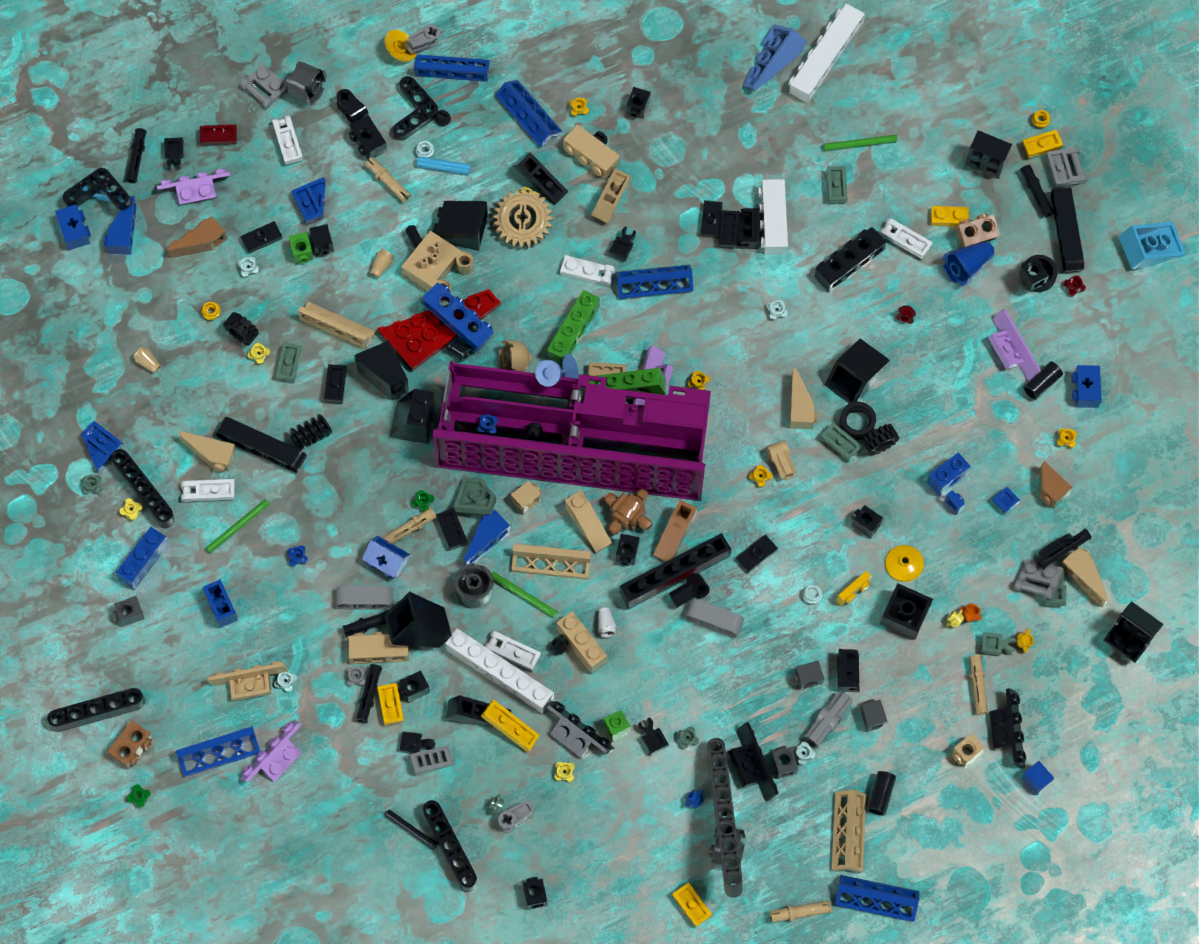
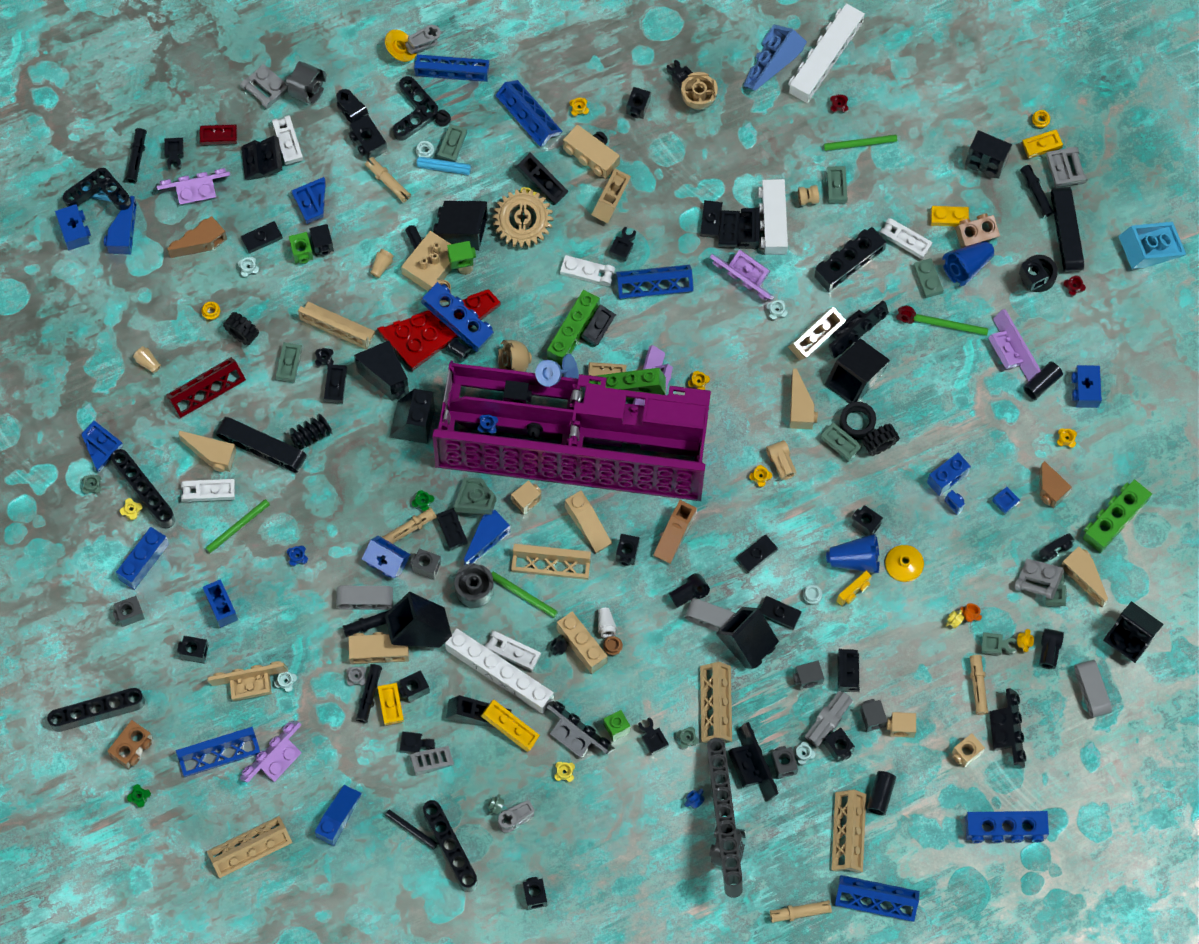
light yellow plate [248,343,270,364] -> none
medium nougat piece [605,489,652,535] -> none
black brick [619,533,731,609] -> none
yellow plate [672,882,712,928] -> none
black brick [880,583,933,640] -> none
blue panel [1022,761,1054,795] -> none
black pin [1036,528,1092,570] -> none
none -> dark red fence [166,357,246,418]
none -> black brick [177,636,209,664]
none -> tan fence [207,816,292,878]
none -> black slope [241,135,282,180]
none -> black plate [315,348,334,367]
none -> blue slope [315,785,362,846]
none -> dark grey brick [410,548,441,579]
none -> sand green plate [438,124,467,162]
none -> bright green brick [447,241,476,270]
none -> black brick [503,380,532,404]
none -> black plate [581,304,616,346]
none -> medium nougat plate [603,636,623,656]
none -> black plate [666,60,693,88]
none -> tan cylinder [681,72,718,110]
none -> tan fence [700,661,732,743]
none -> lavender bracket [710,250,775,300]
none -> black slope [716,607,779,669]
none -> black plate [760,595,802,630]
none -> brick [788,307,846,360]
none -> tan wheel [798,185,819,206]
none -> black brick [823,728,855,762]
none -> blue cone [826,534,880,573]
none -> black bracket [829,300,889,359]
none -> dark red plate [830,94,849,112]
none -> tan brick [887,712,916,738]
none -> sand green plate [913,258,944,298]
none -> bright green bar [913,314,988,336]
none -> blue brick [965,811,1049,843]
none -> black piece [1039,628,1064,669]
none -> light grey beam [1074,660,1112,718]
none -> bright green brick [1083,479,1152,553]

